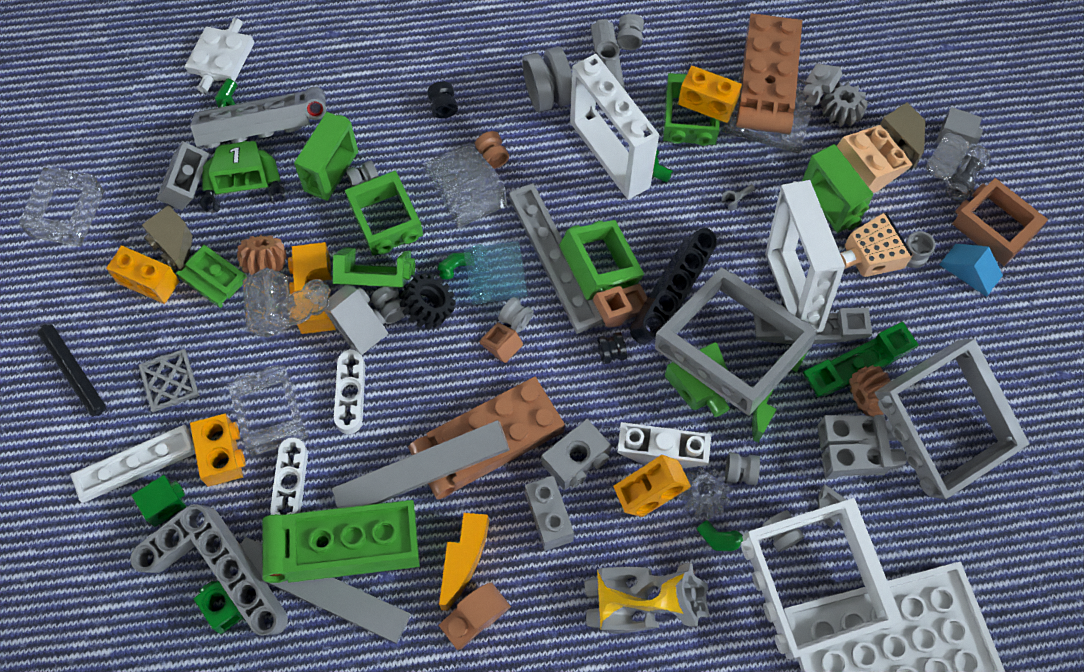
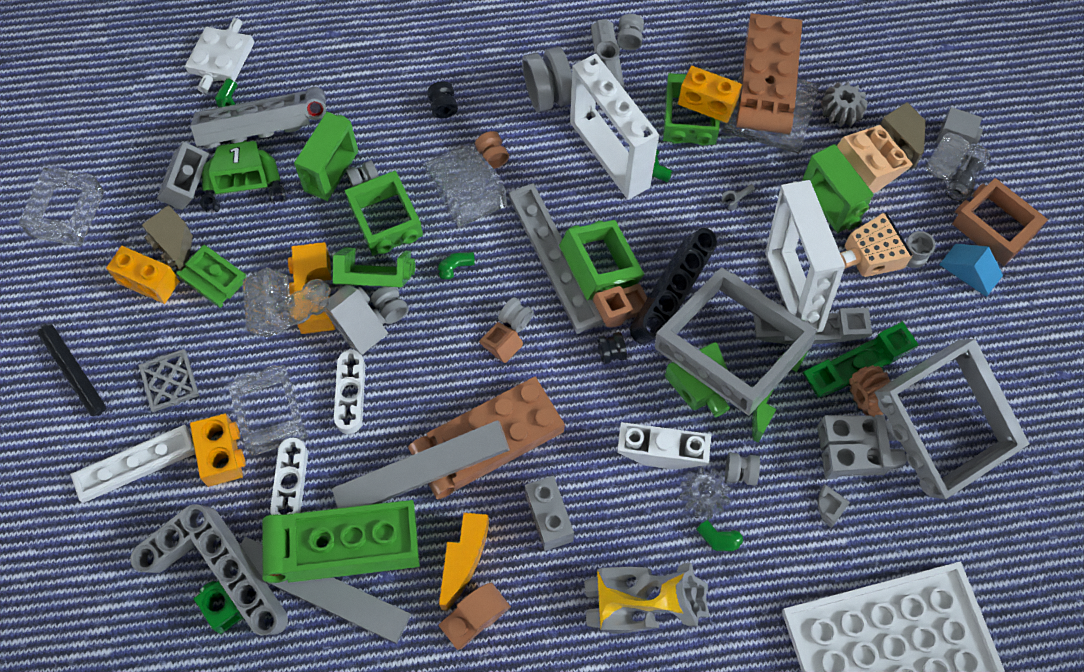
green brick [131,475,187,527] -> none
nougat gear [237,235,287,276] -> none
black tyre [399,273,456,329] -> none
clear light blue hinge [463,241,528,305] -> none
light grey brick [541,418,611,491] -> none
light orange brick [613,455,691,517] -> none
white window [741,498,903,659] -> none
light grey wheel [762,510,805,552] -> none
light grey plate [803,63,842,106] -> none

